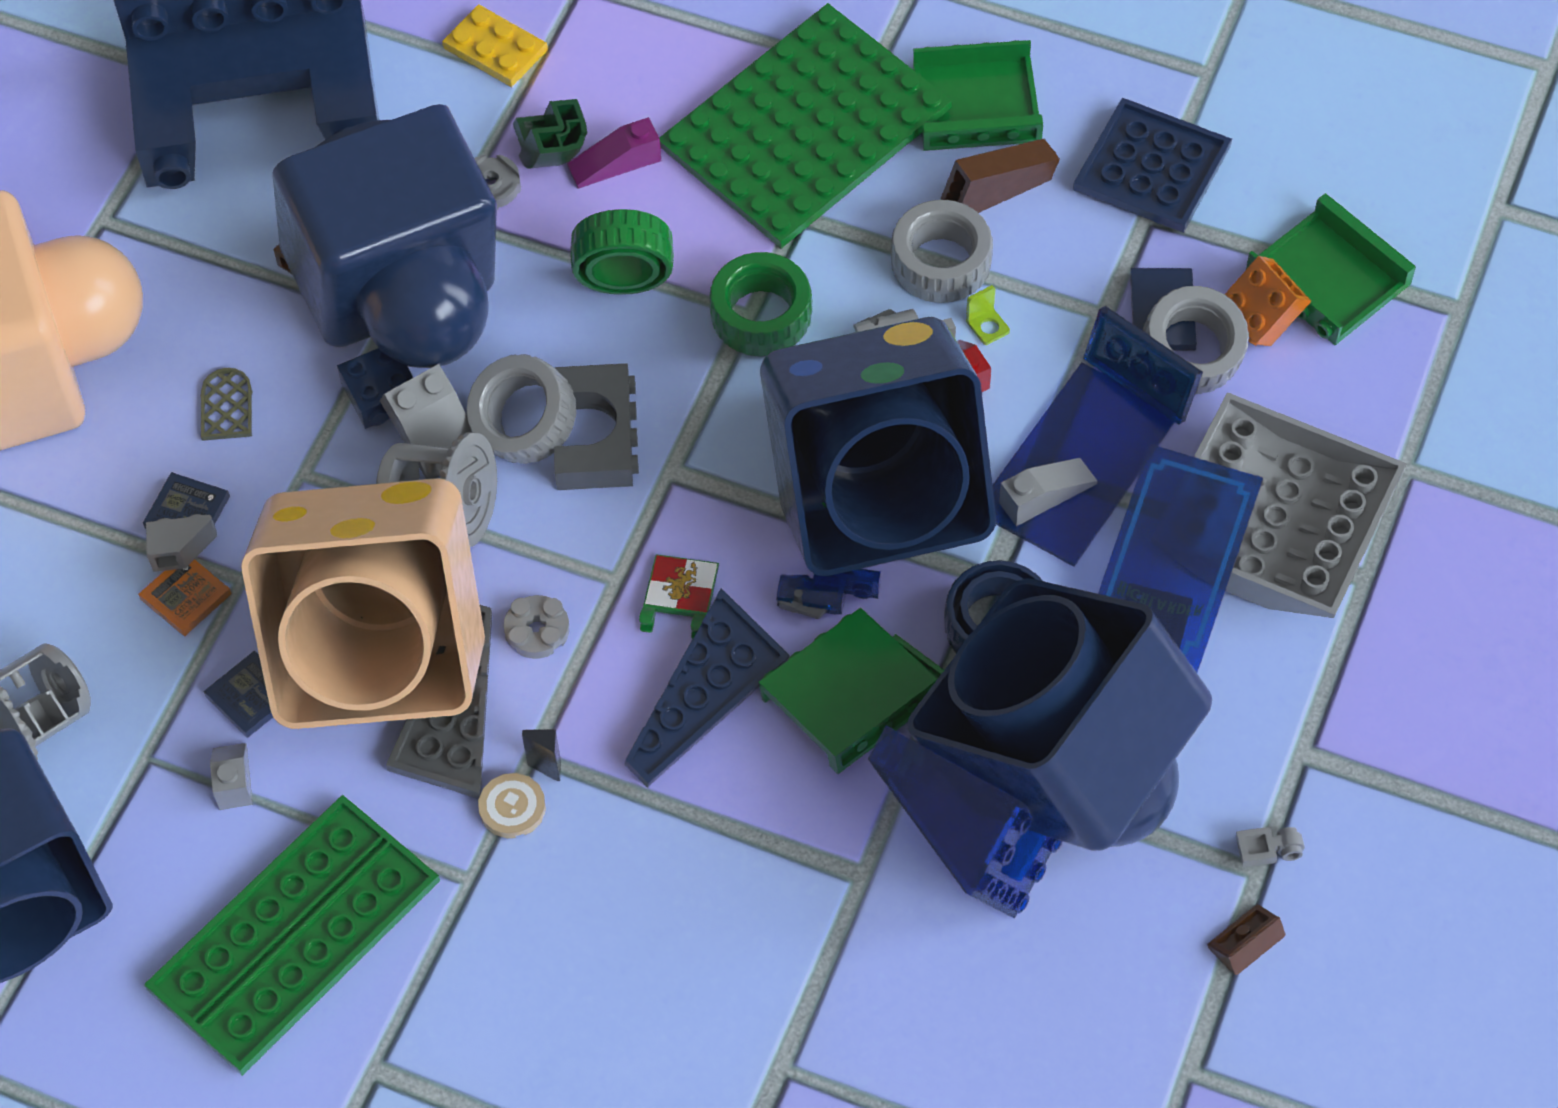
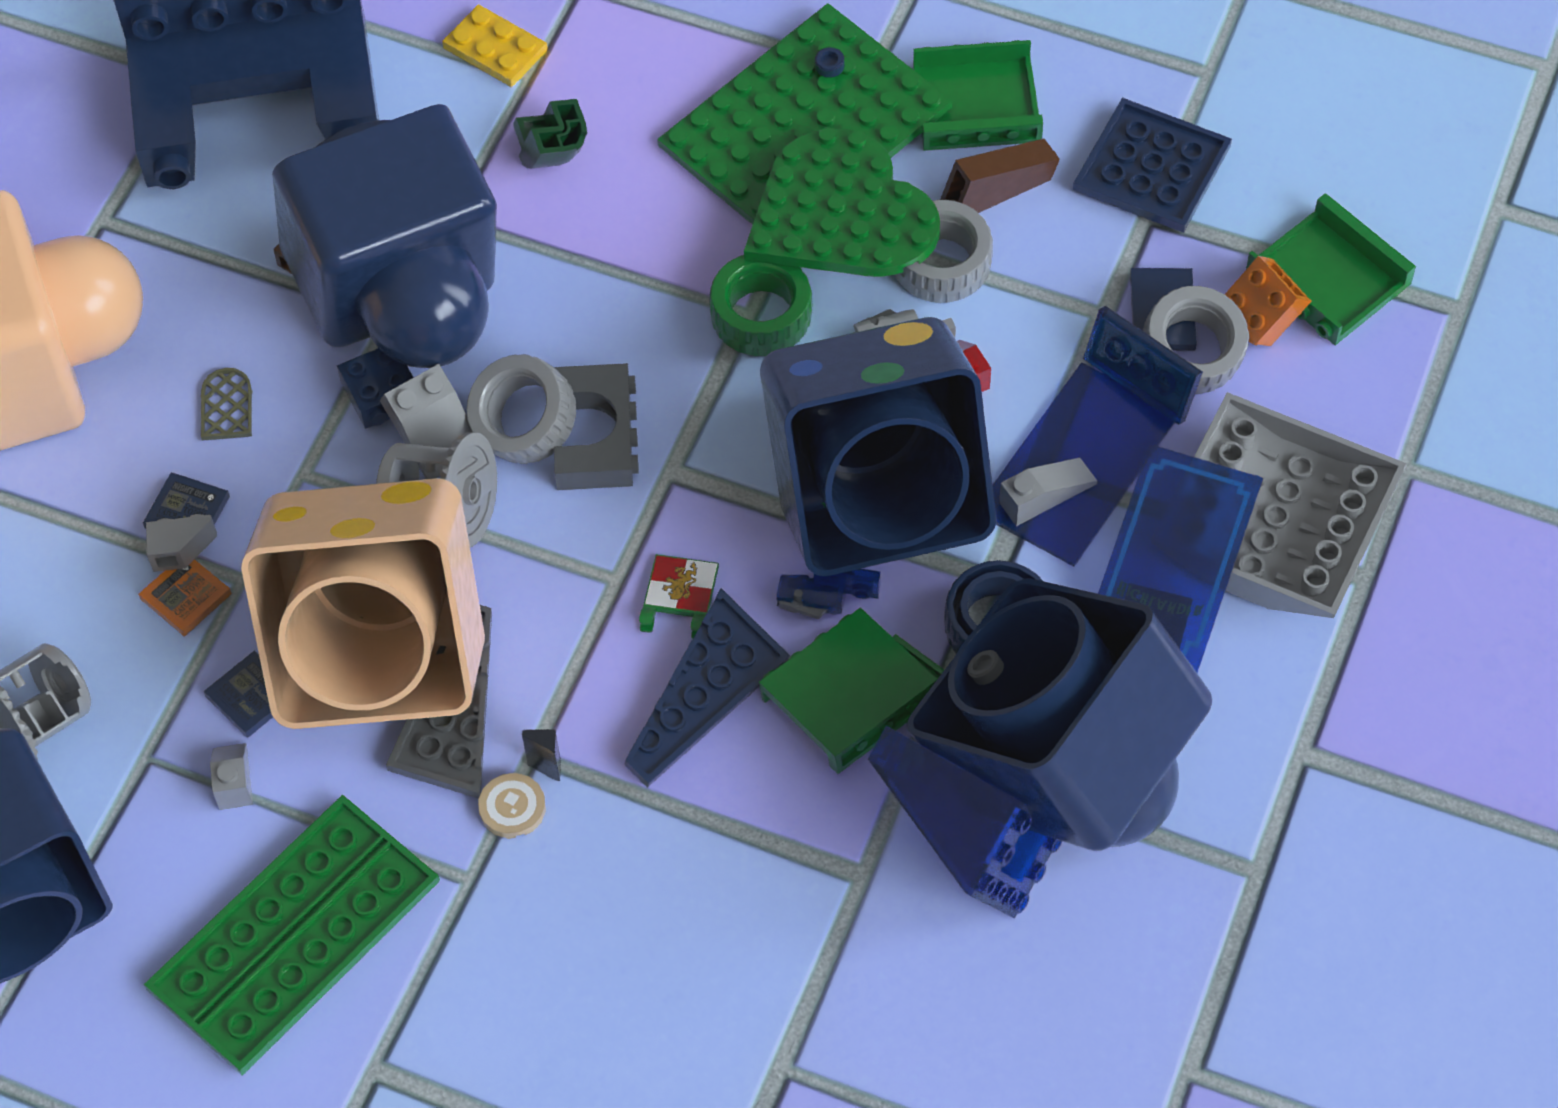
light grey plate [475,155,521,210] -> none
light grey plate [503,595,570,659] -> none
magenta slope [567,117,662,189] -> none
green tyre [570,209,674,295] -> none
lime bracket [966,285,1010,345] -> none
reddish brown slope [1207,904,1285,975] -> none
light grey plate [1236,827,1305,868] -> none
none -> green plate [744,127,940,277]
none -> dark blue tile [815,47,845,77]
none -> dark grey tile [967,650,1004,685]

